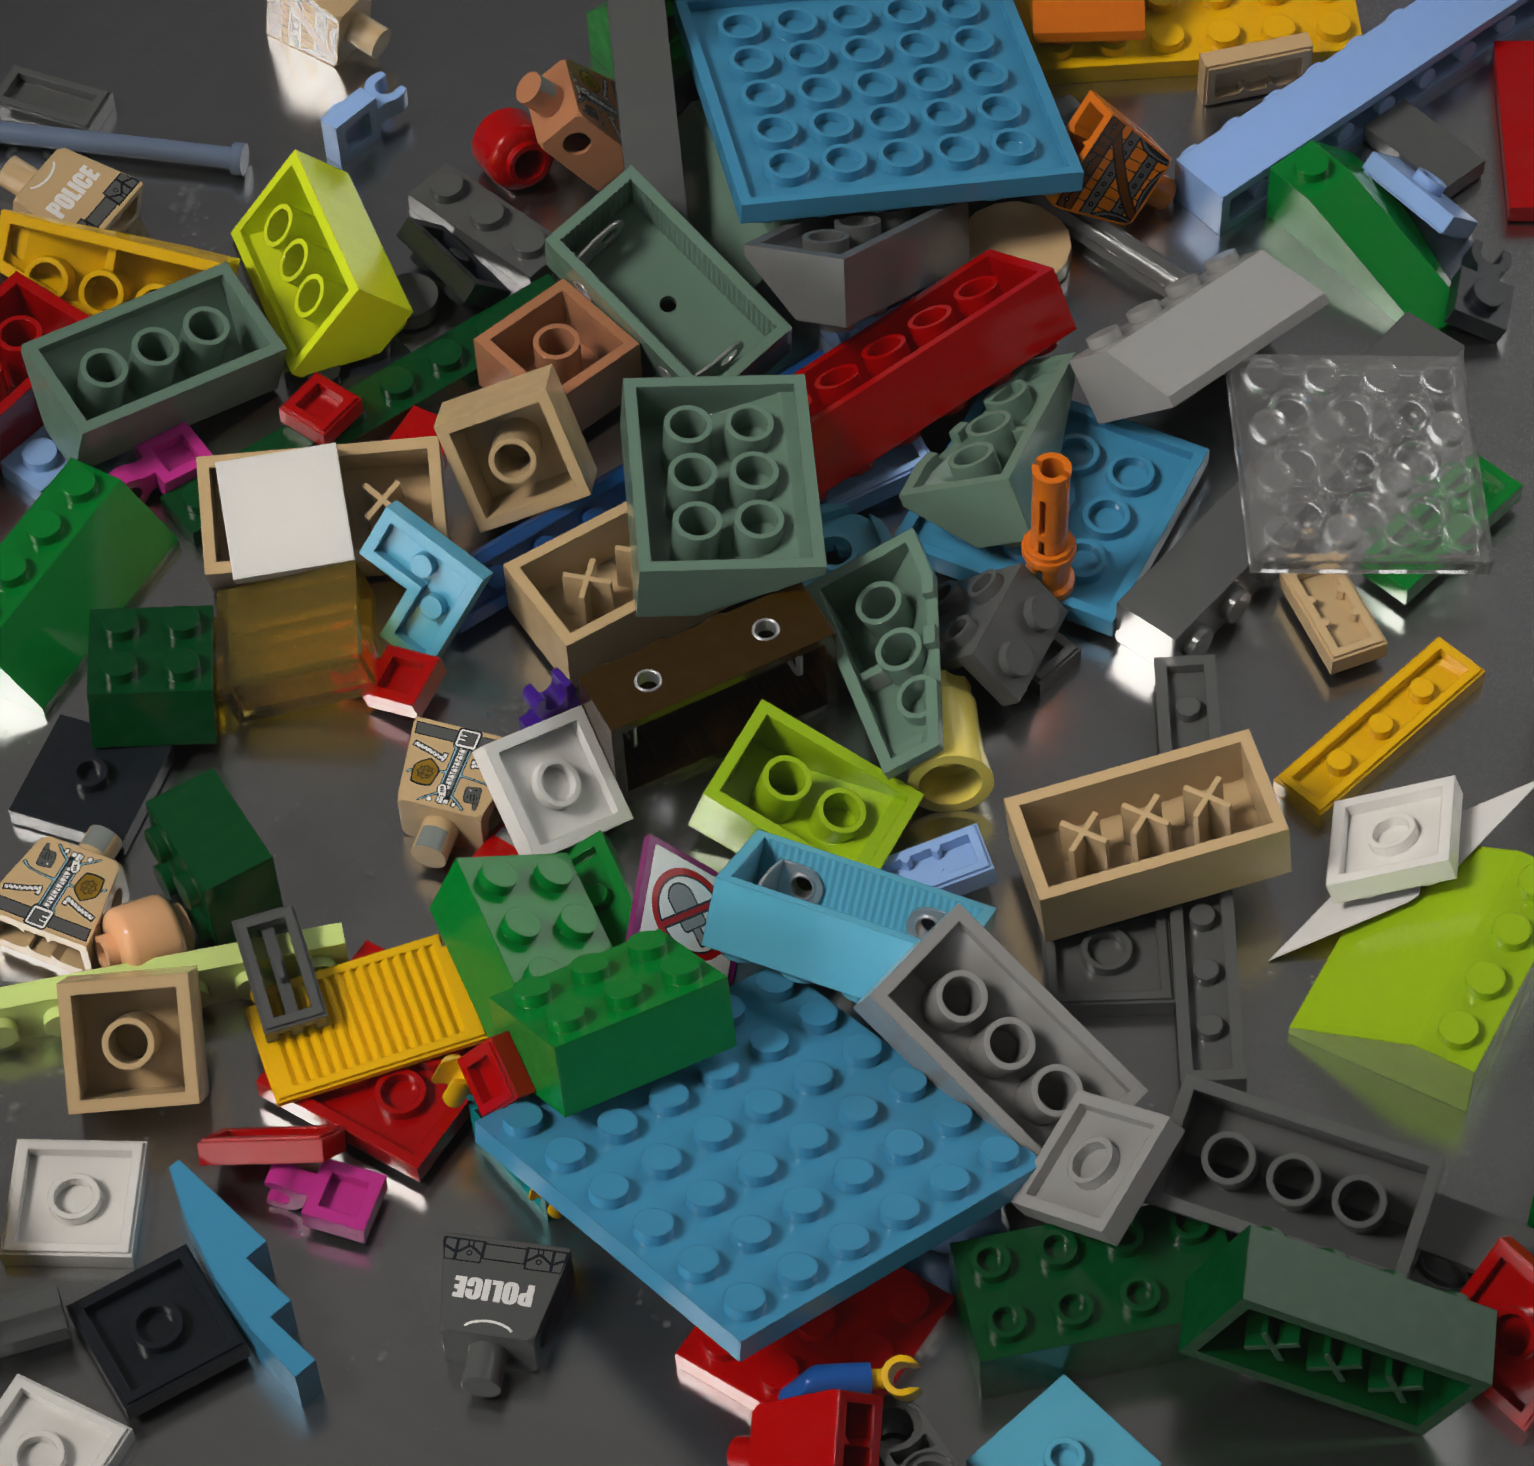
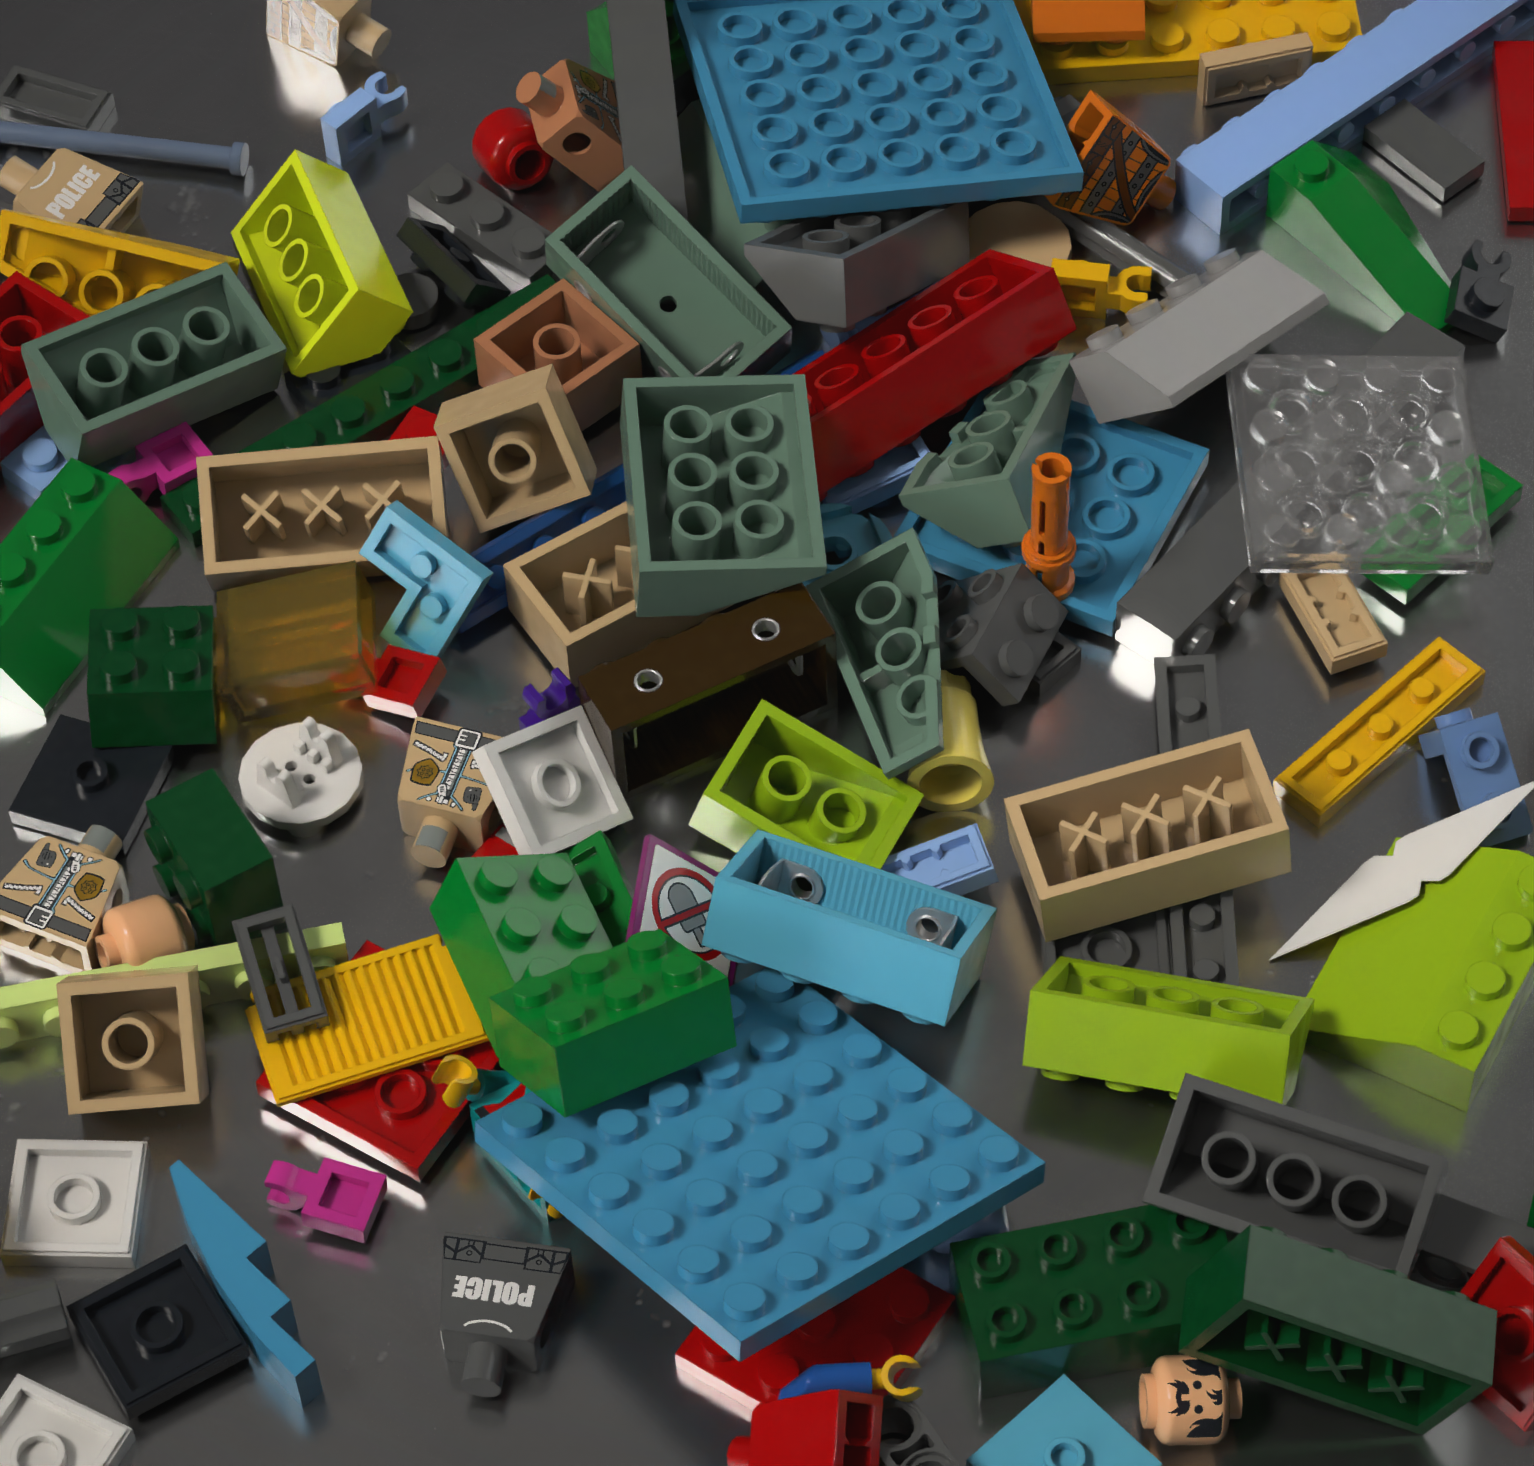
red tile [197,1125,346,1166] -> none
white tile [215,442,356,585] -> none
red tile [279,372,364,445] -> none
red tile [457,1031,536,1117] -> none
light grey slope [853,903,1149,1156] -> none
light grey plate [1010,1089,1185,1246] -> none
white plate [1326,775,1463,904] -> none
light blue plate [1362,151,1479,239] -> none
none -> white plate [238,716,365,838]
none -> lime slope [1022,956,1315,1105]
none -> yellow plate [1051,258,1152,320]
none -> light nougat head [1139,1355,1242,1446]
none -> medium blue bracket [1418,707,1533,847]

